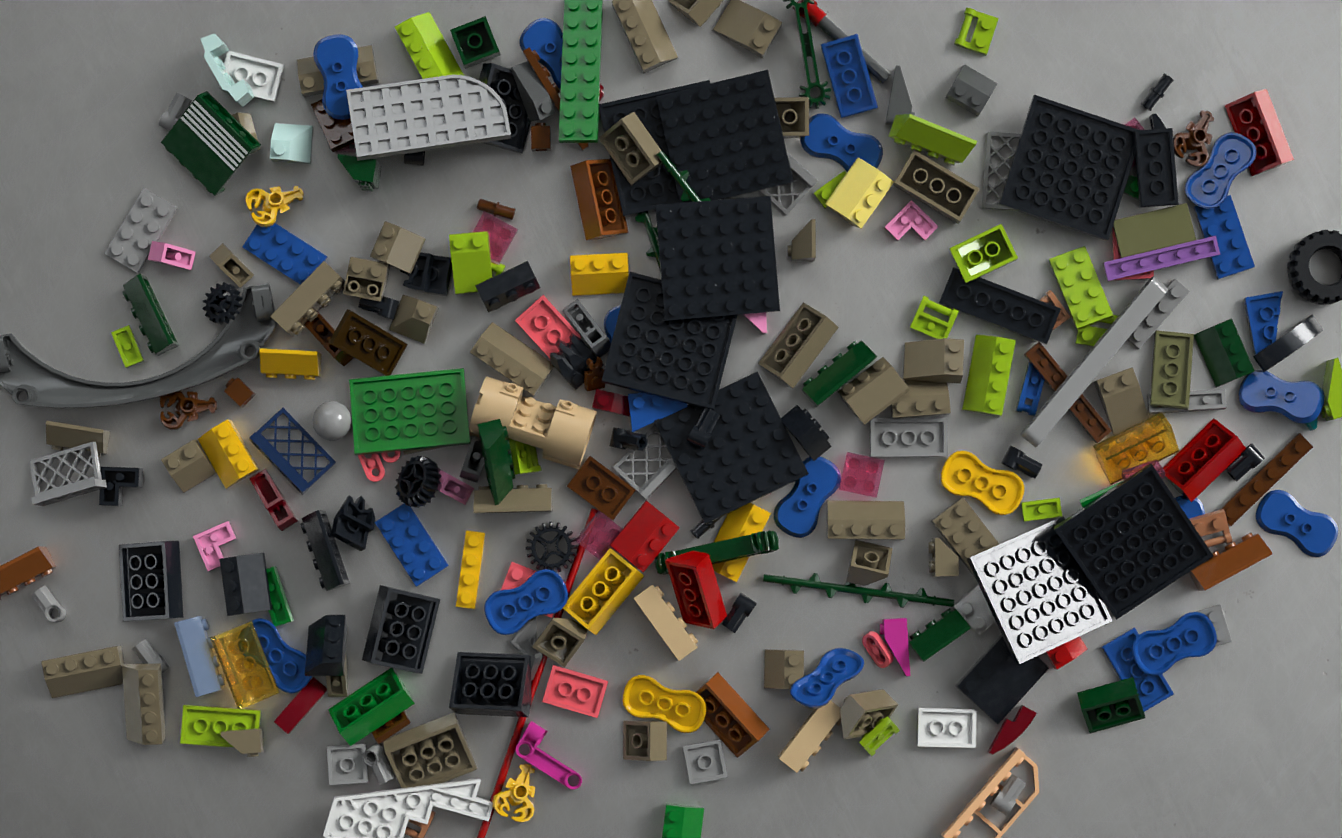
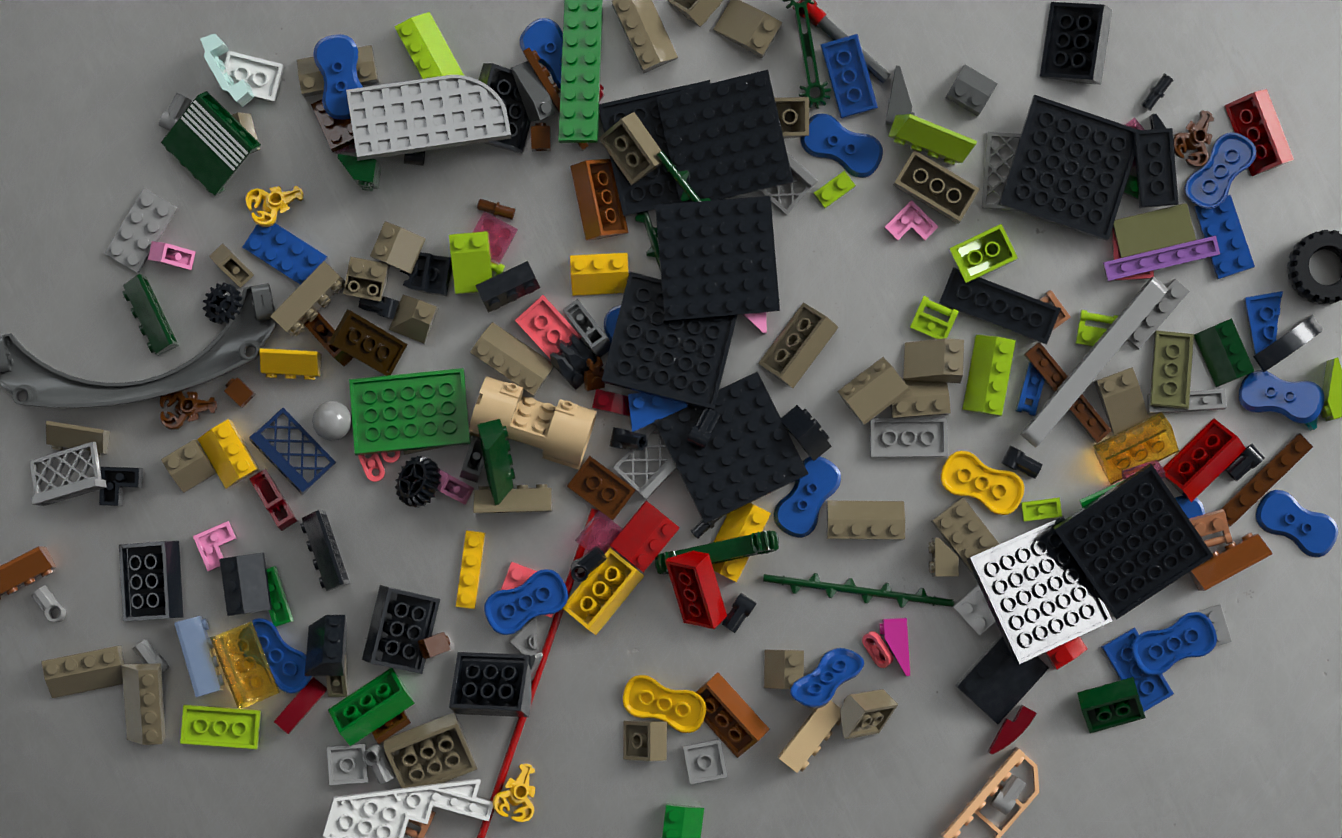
lime plate [111,325,144,368] -> none
dark tan slope [221,728,264,757] -> none
light aqua slope [270,123,313,164] -> none
black plate [331,495,375,551] -> none
blue plate [375,503,449,587] -> none
dark green brick [450,16,500,69] -> none
lime plate [509,439,542,475] -> none
dark pink piece [516,721,582,789] -> none
black gear [526,522,578,572] -> none
dark tan slope [532,618,588,667] -> none
coral plate [542,665,608,718] -> none
tan brick [634,584,698,661] -> none
dark tan slope [787,219,816,261] -> none
dark green slope [802,340,877,407] -> none
light yellow slope [825,158,894,229] -> none
clear pink plate [839,452,885,498] -> none
dark tan slope [846,539,893,586] -> none
lime plate [859,716,900,756] -> none
dark green slope [908,608,971,662] -> none
white plate [917,708,976,748] -> none
lime plate [954,8,999,55] -> none
lime plate [1049,246,1113,330] -> none
none -> reddish brown brick [418,632,451,659]
none -> black piece [571,546,607,582]
none -> black slope [1040,2,1112,85]

